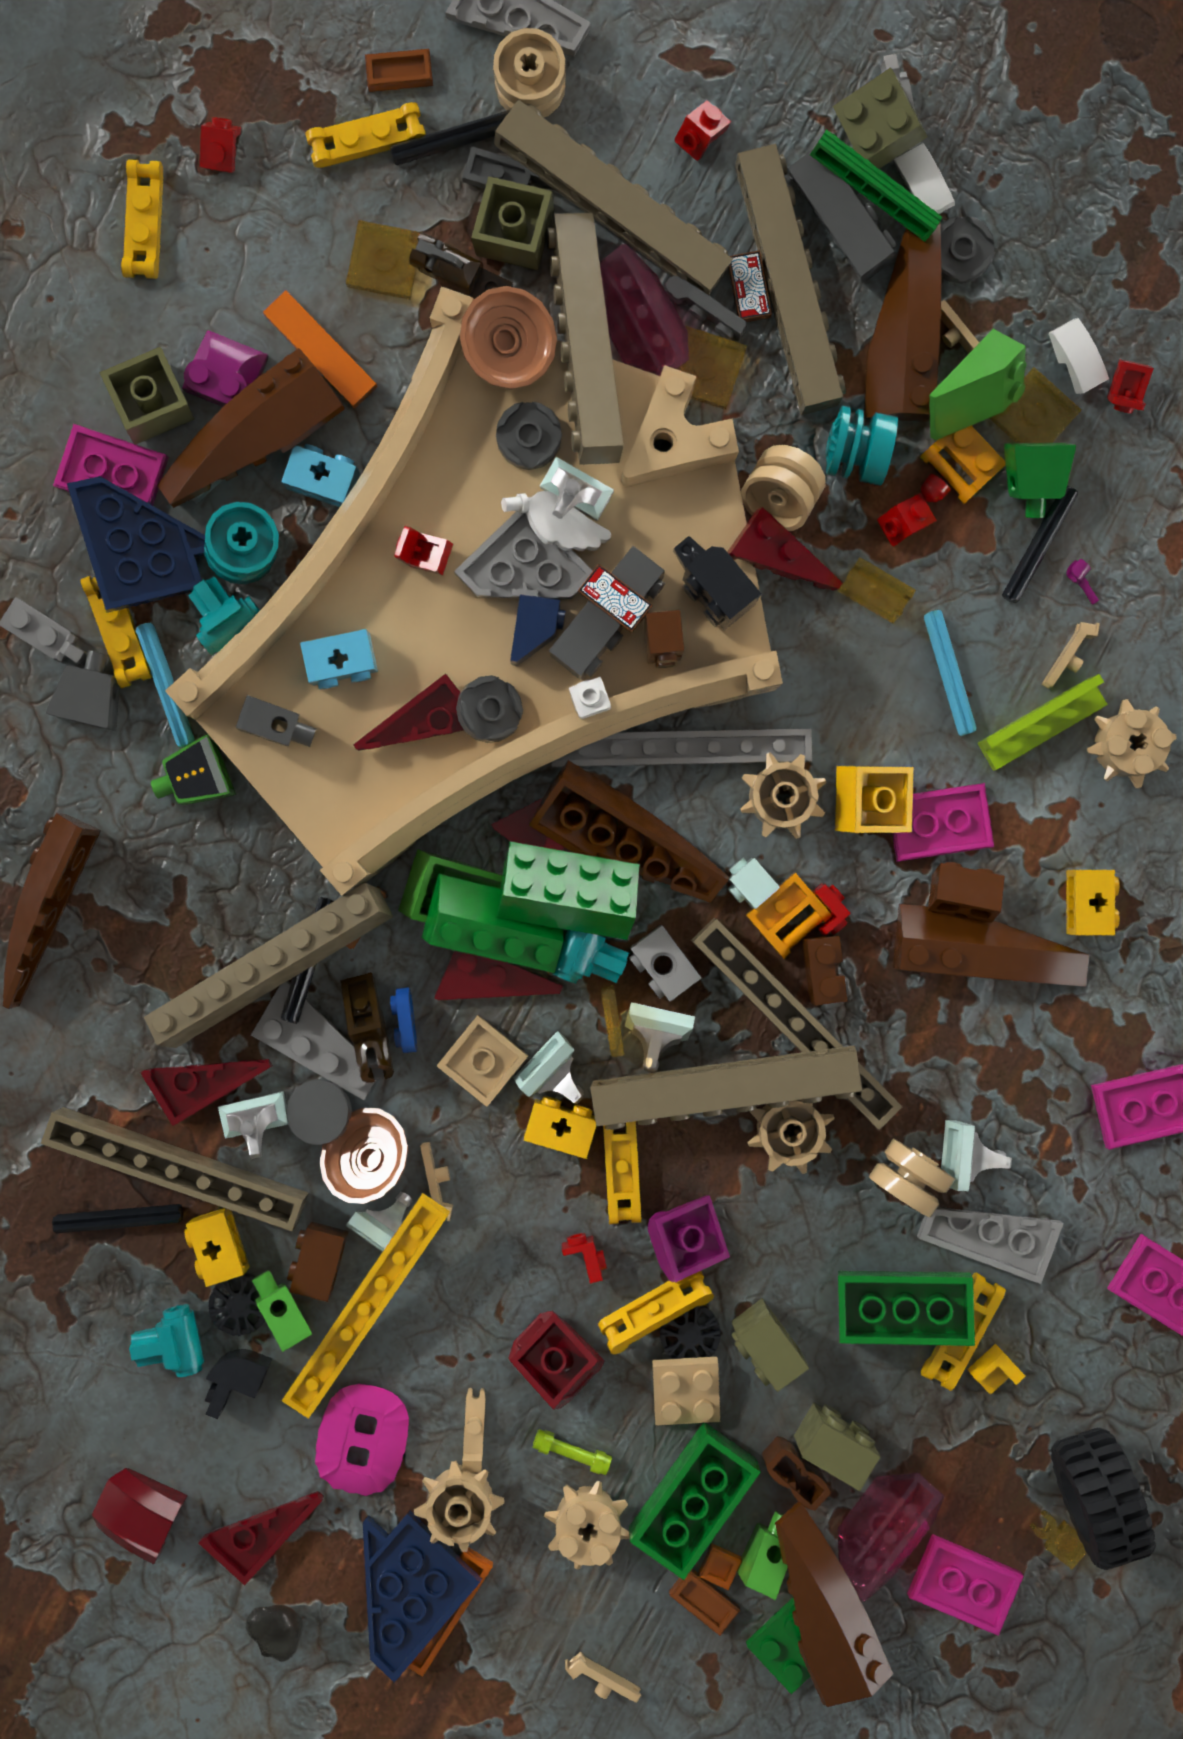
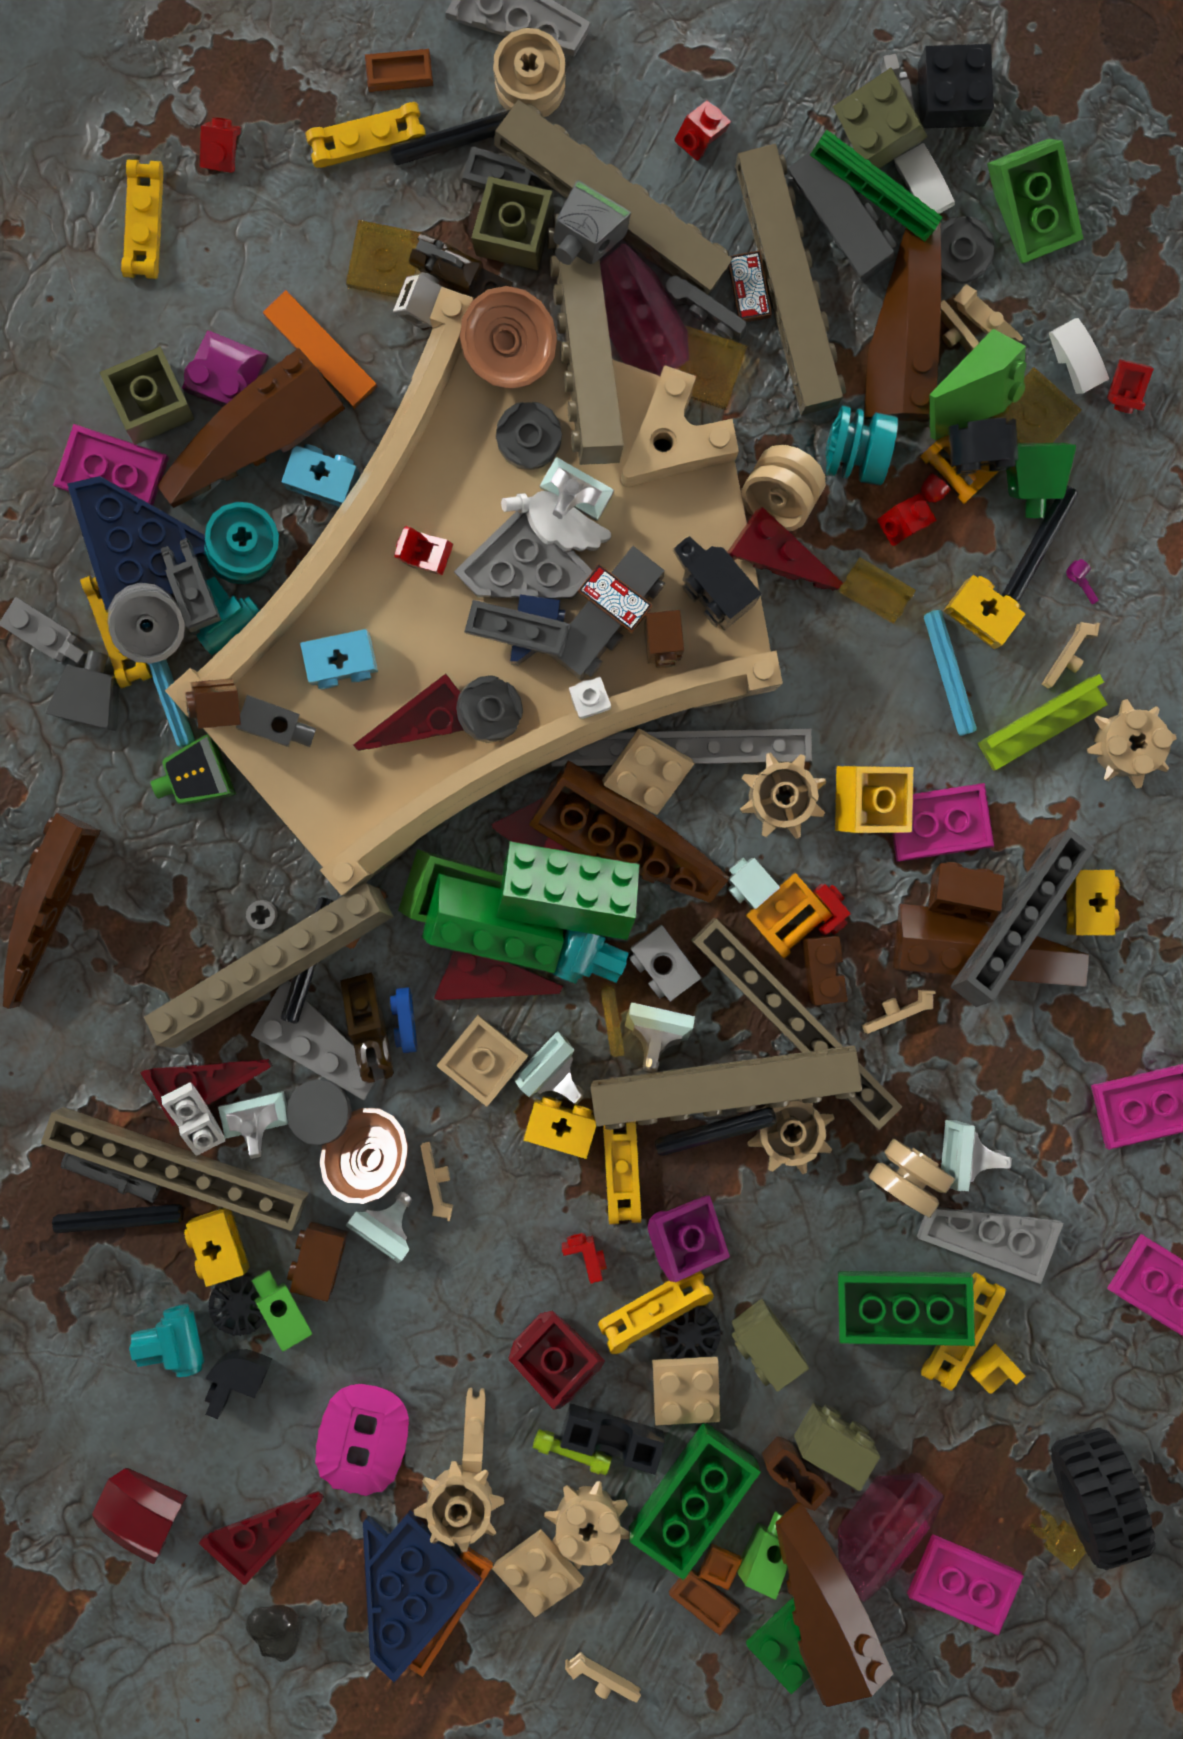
yellow plate [282,1193,450,1419] -> none
none -> dark grey pin [61,1153,161,1203]
none -> light grey wheel [107,583,185,664]
none -> dark grey hinge [161,538,221,633]
none -> white slope [161,1082,225,1156]
none -> reddish brown brick [185,678,241,728]
none -> light grey bush [246,900,278,929]
none -> light grey brick [392,272,442,329]
none -> dark grey tile [464,600,571,658]
none -> tan plate [492,1529,584,1617]
none -> dark grey torso [553,180,631,265]
none -> black arch [560,1403,665,1475]
none -> tan plate [602,729,694,815]
none -> black axle [655,1107,777,1156]
none -> tan piece [862,990,936,1034]
none -> black brick [918,44,994,129]
none -> yellow brick [943,575,1025,650]
none -> black brick [948,418,1019,475]
none -> dark grey brick [950,828,1095,1007]
none -> tan piece [954,284,1023,343]
none -> bright green slope [987,139,1083,263]

